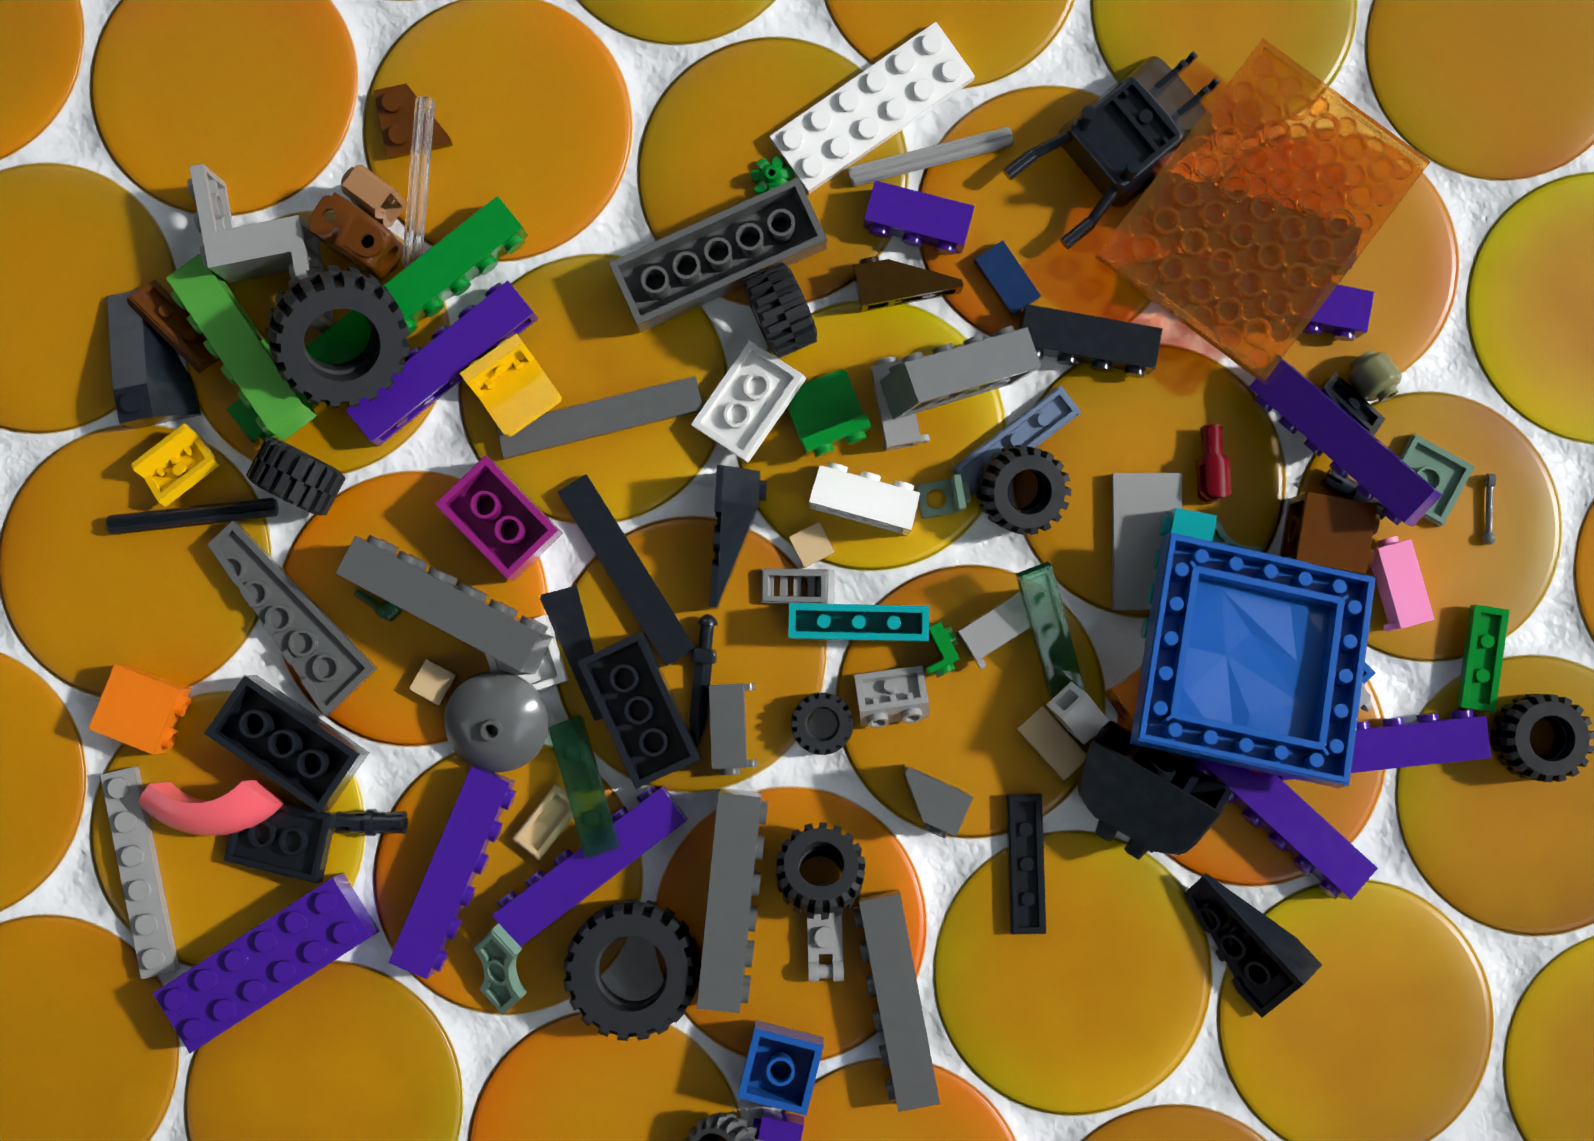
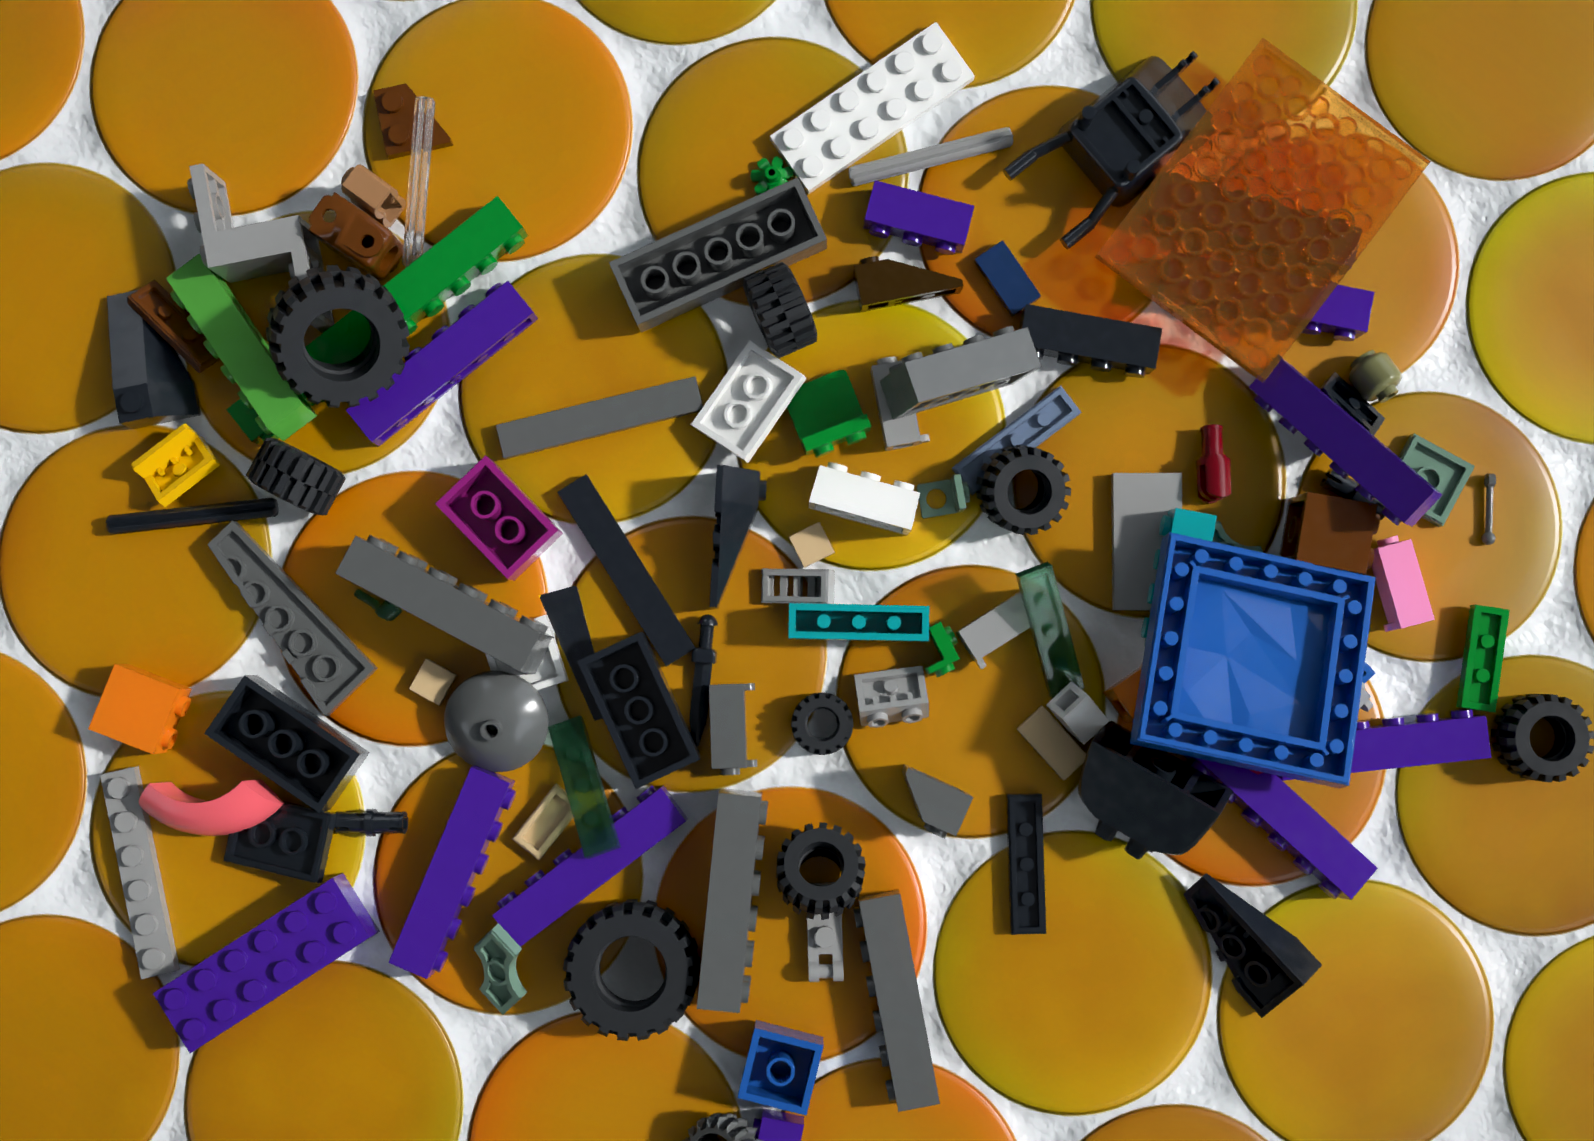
yellow bracket [460,333,562,437] -> none

